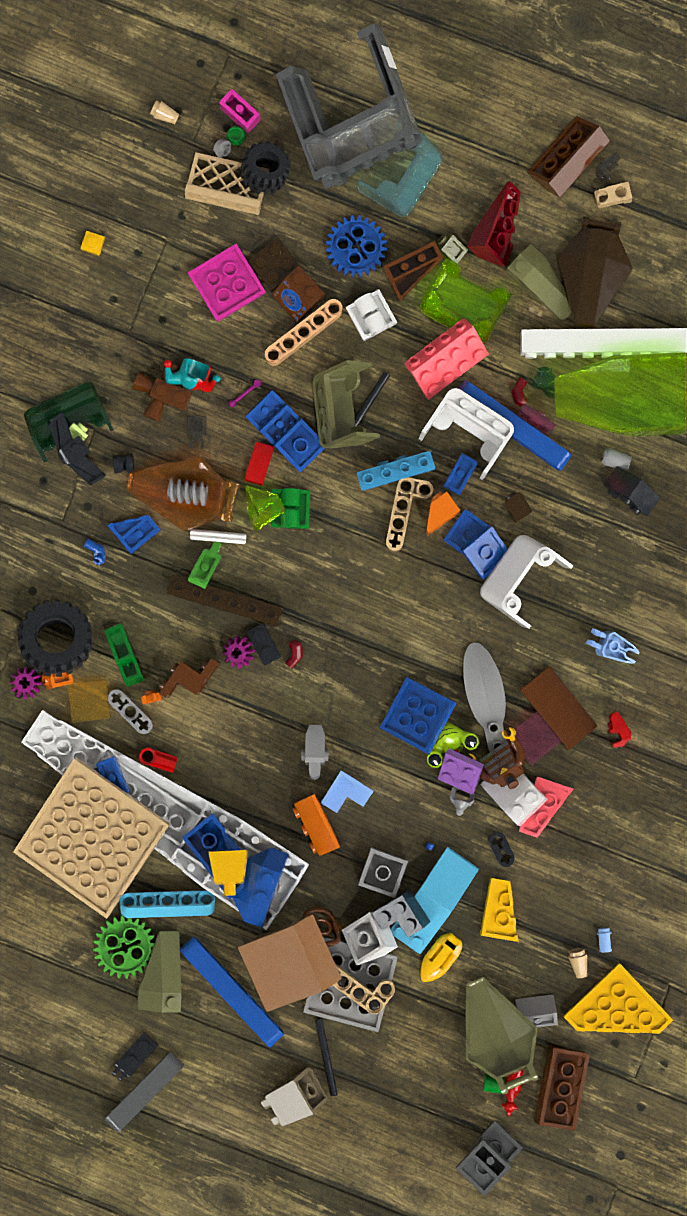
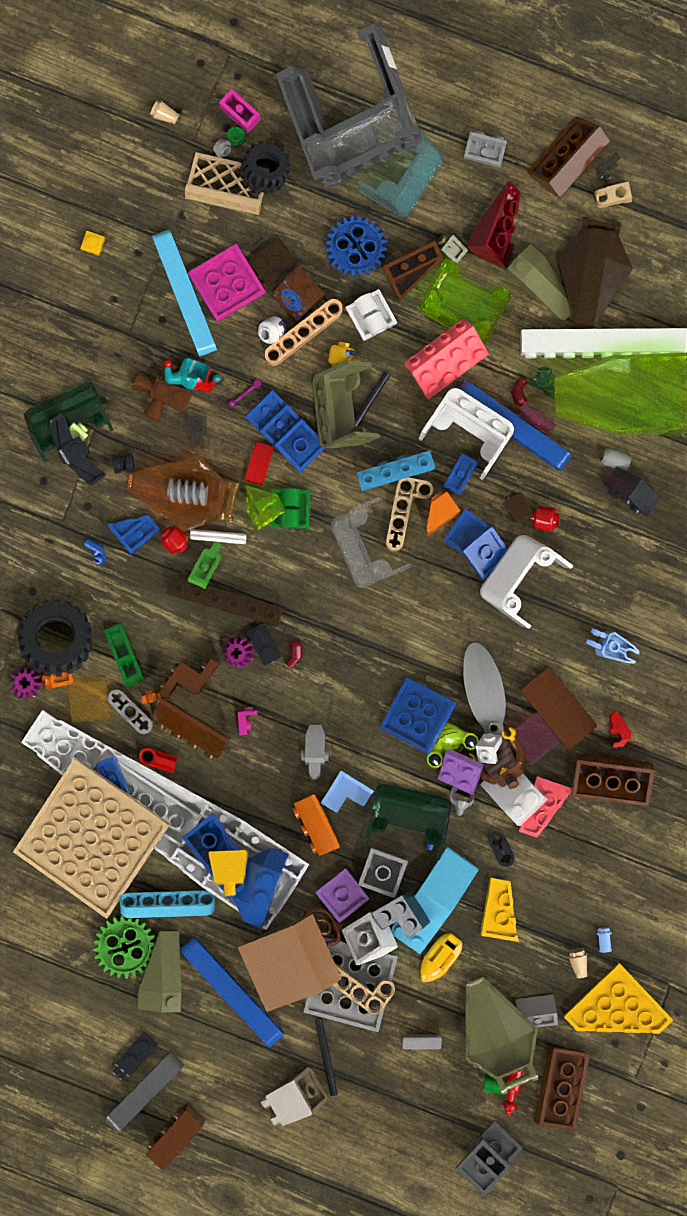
none -> reddish brown brick [146,1104,206,1171]
none -> medium azure beam [152,229,217,357]
none -> reddish brown slope [152,698,231,759]
none -> red head [160,526,188,554]
none -> dark pink bracket [238,707,257,735]
none -> white head [258,316,286,344]
none -> medium lavender plate [315,868,370,923]
none -> yellow head [328,342,355,367]
none -> clear windscreen [331,496,411,588]
none -> clear green windscreen [364,784,451,860]
none -> light grey slope [402,1034,442,1050]
none -> light grey bracket [464,131,507,168]
none -> white bracket [476,733,503,764]
none -> red head [531,506,560,532]
none -> reddish brown slope [572,753,655,807]

